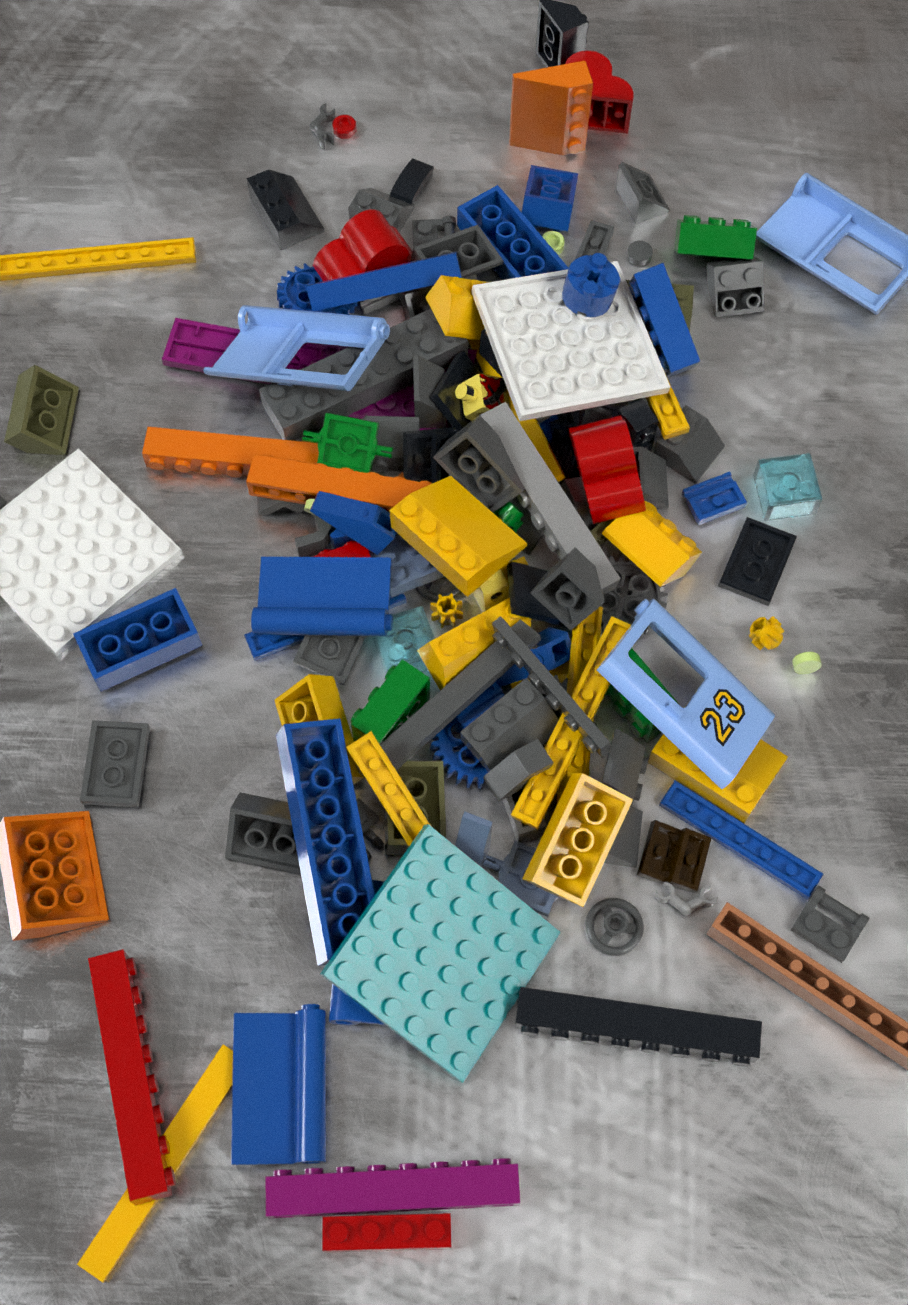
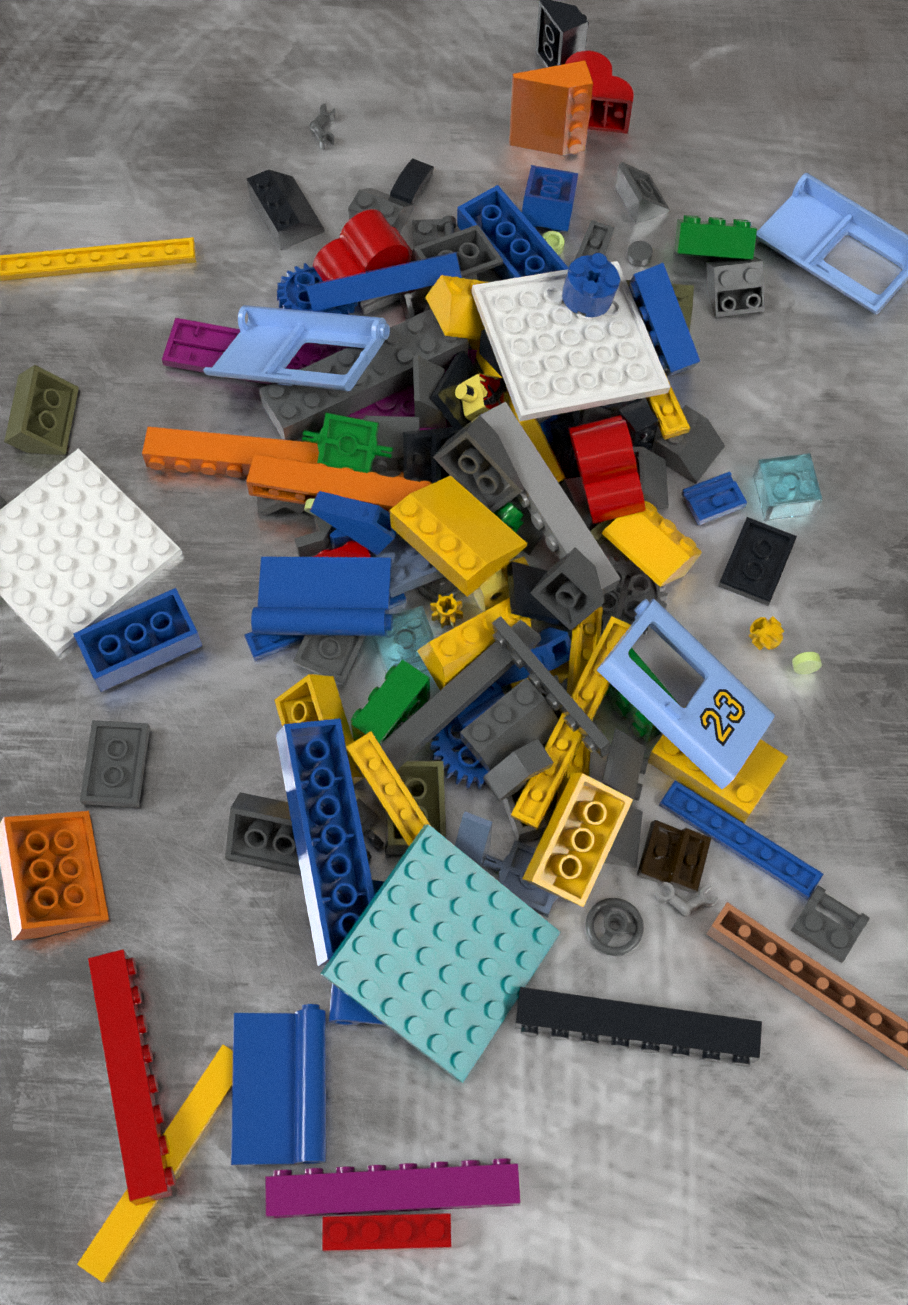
red tile [332,115,357,139] -> none

